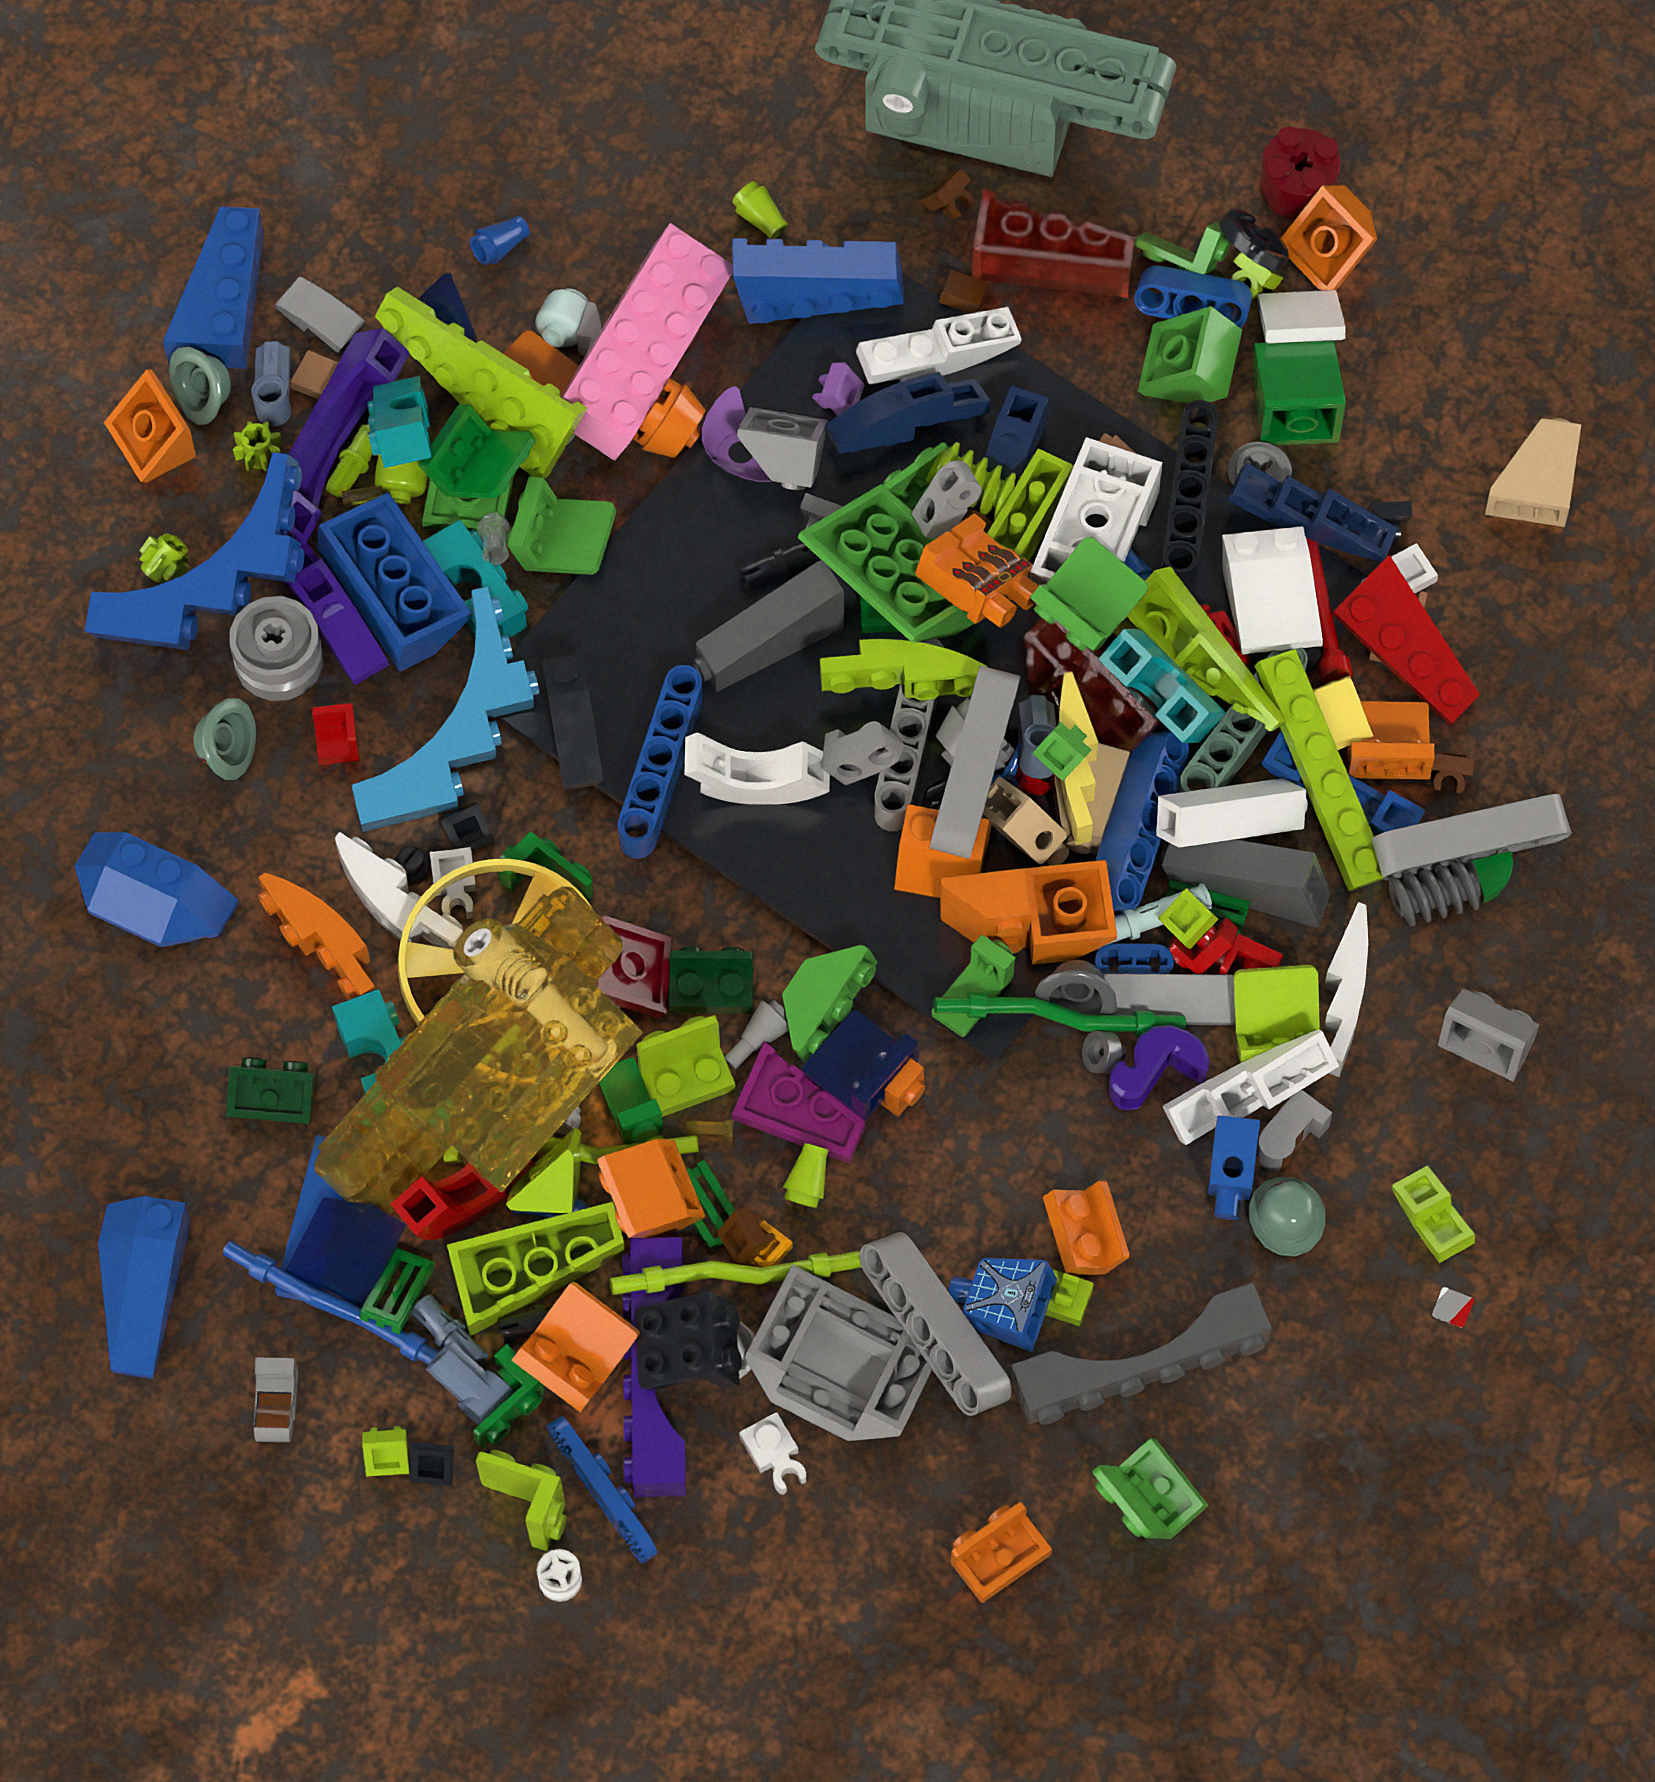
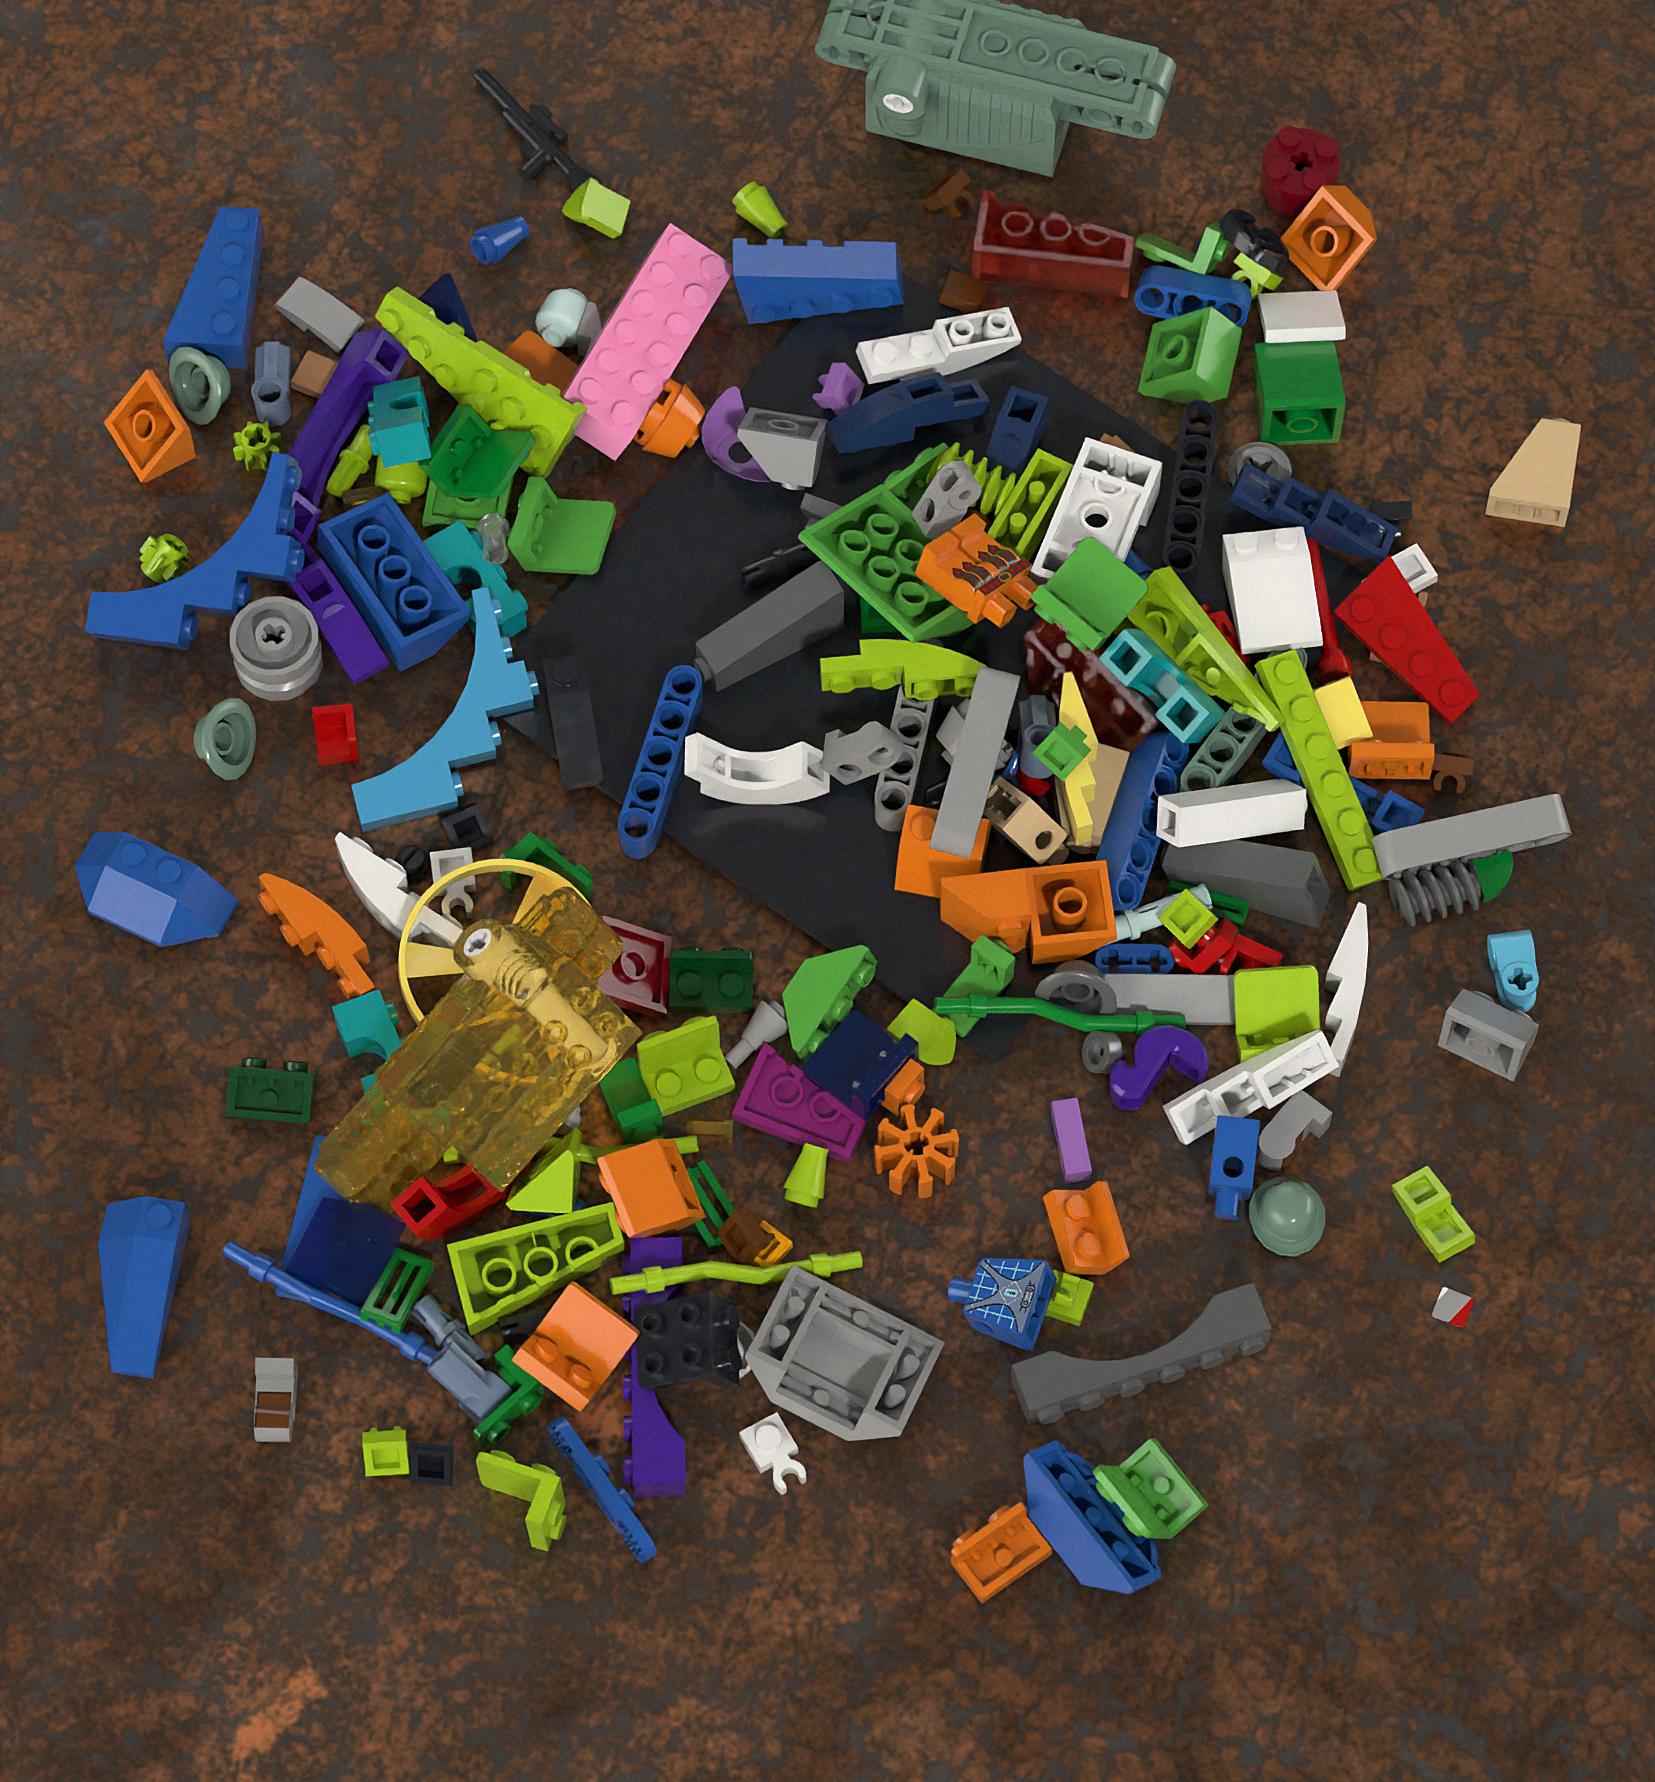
white wheel [537,1549,582,1602] -> none
light grey beam [860,1232,1011,1416] -> none
none -> black piece [473,67,601,194]
none -> lime tile [562,177,630,239]
none -> orange gear [874,1104,959,1198]
none -> lime tile [886,998,956,1065]
none -> blue wedge [1023,1440,1162,1594]
none -> medium lavender piece [1051,1098,1092,1184]
none -> medium azure piece [1487,929,1539,1012]

